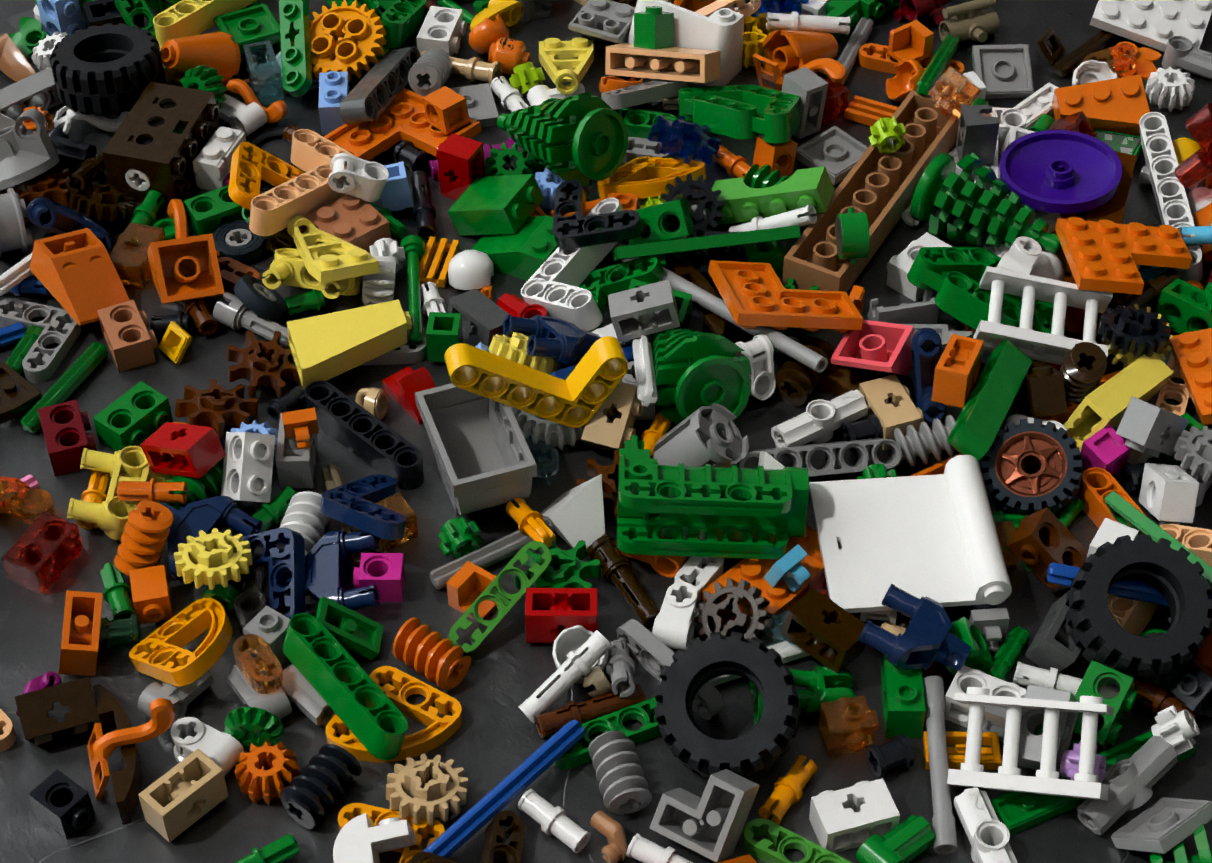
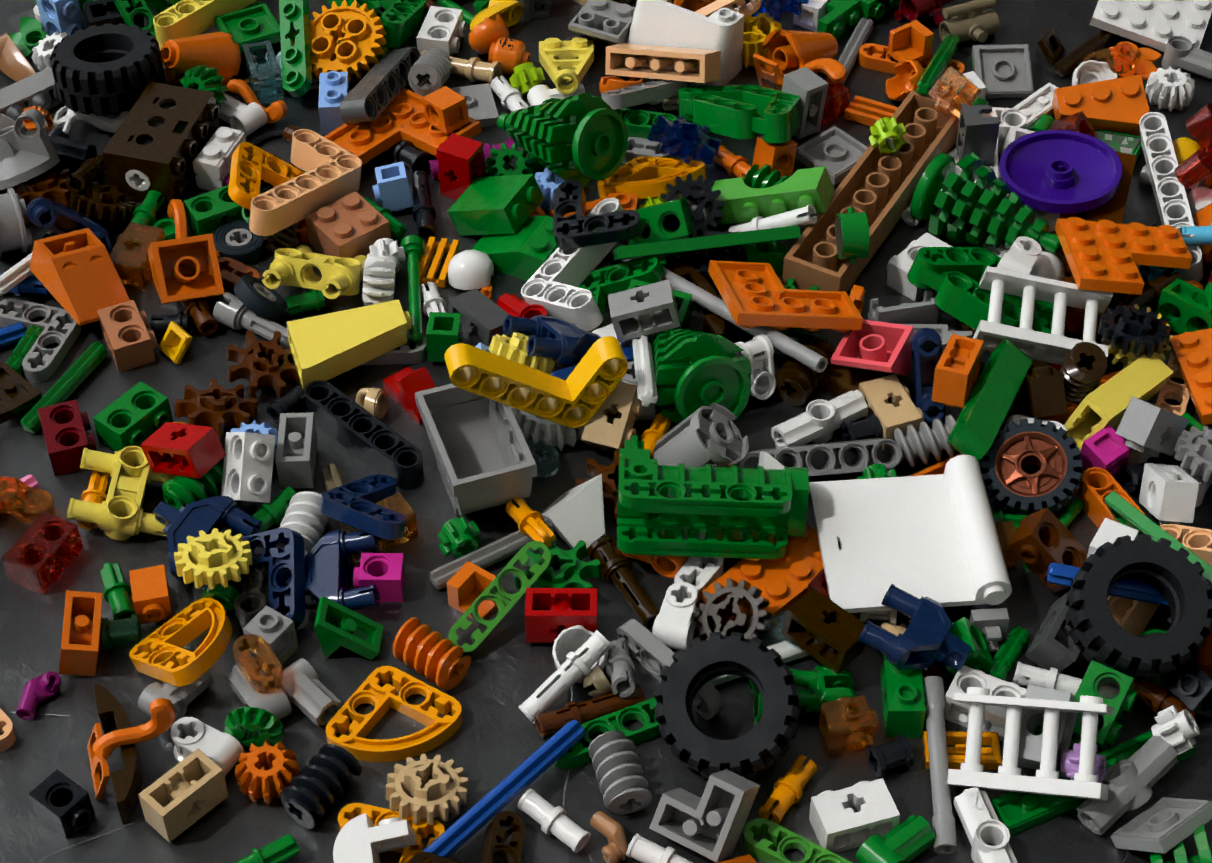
dark brown brick [14,676,100,745] -> none
orange piece [113,500,174,576] -> none
orange axle [117,478,188,504] -> none
orange tile [281,407,319,450] -> none
green beam [283,613,408,760] -> none
light yellow plate [287,215,379,284] -> none
white piece [328,153,389,202] -> none
green brick [634,6,674,49] -> none
medium azure tile [764,544,811,592] -> none
white pin [766,11,850,35] -> none

